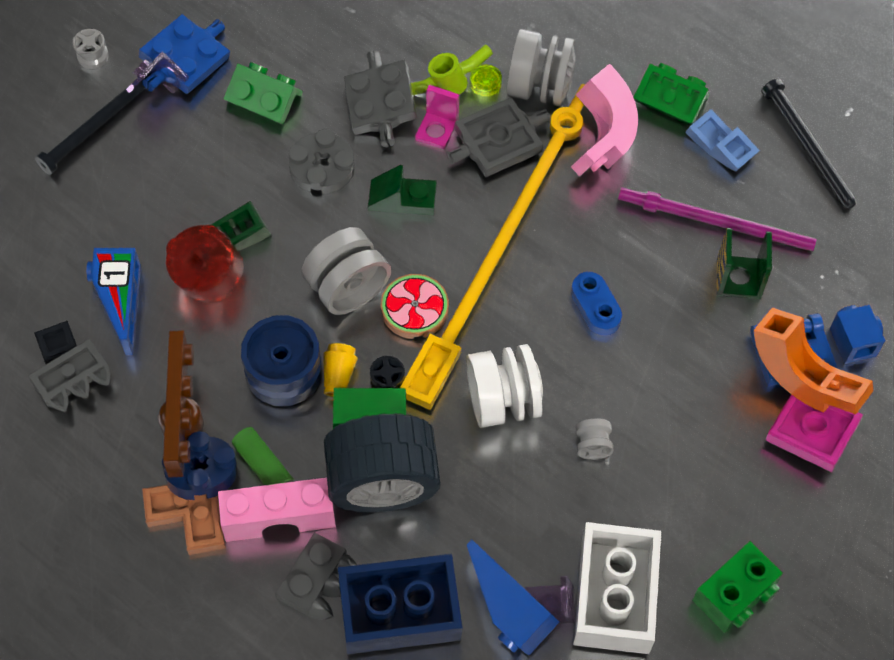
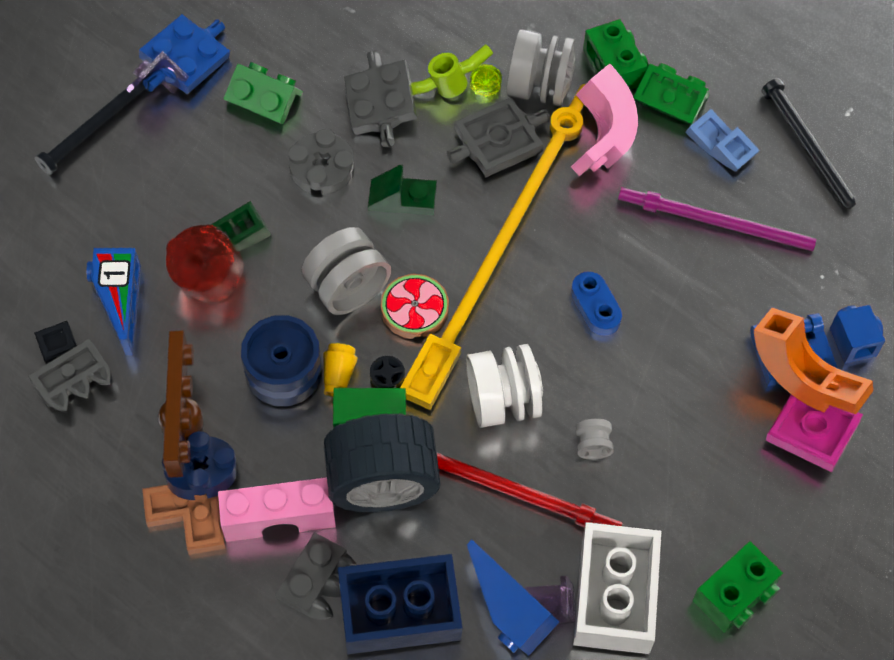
light grey wheel [73,28,109,69] -> none
bright green piece [232,427,295,485] -> none
dark pink bracket [415,85,459,149] -> none
dark green piece [717,228,772,299] -> none
none -> red bar [437,453,623,528]
none -> green brick [583,19,649,90]

